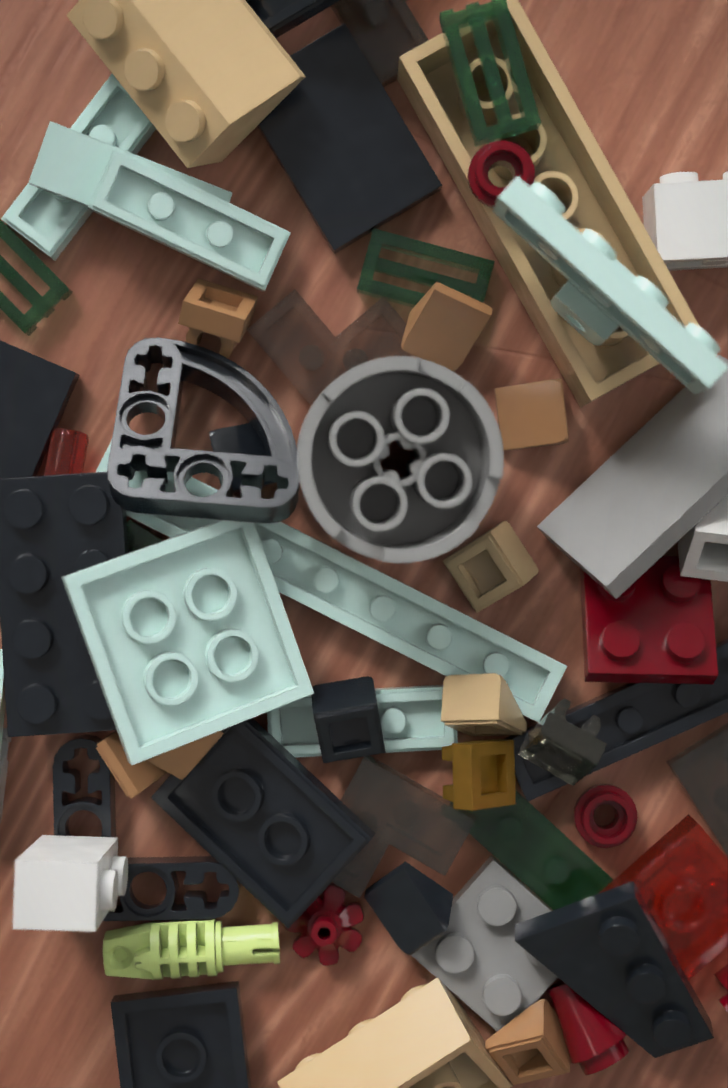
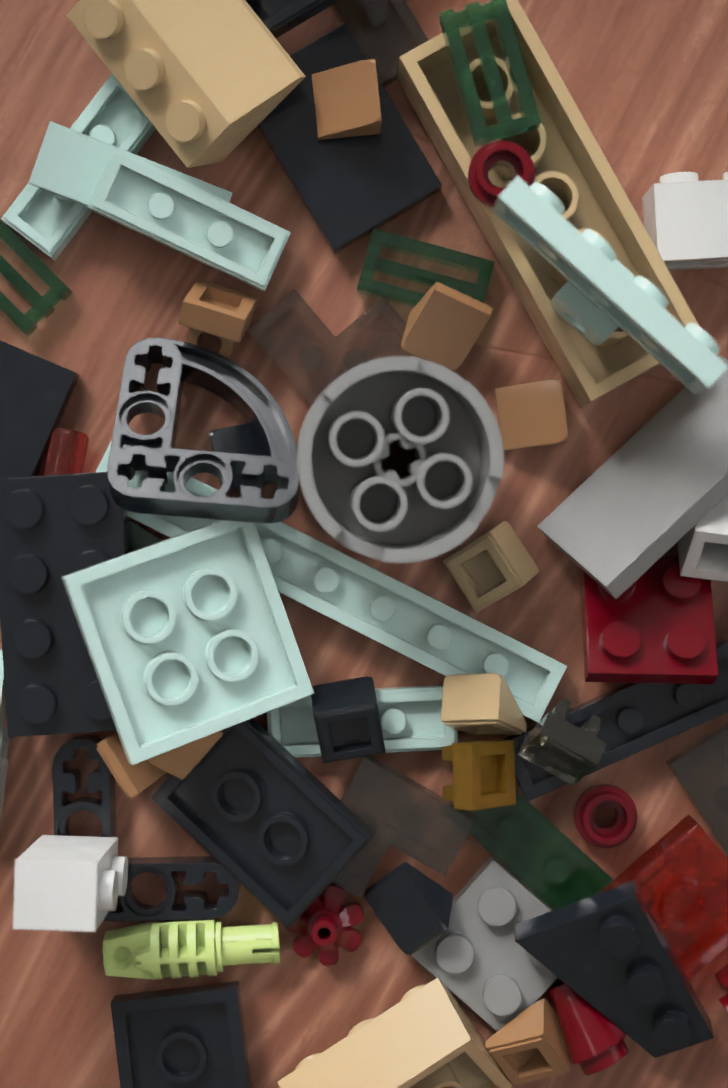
none -> medium nougat slope [312,59,382,140]

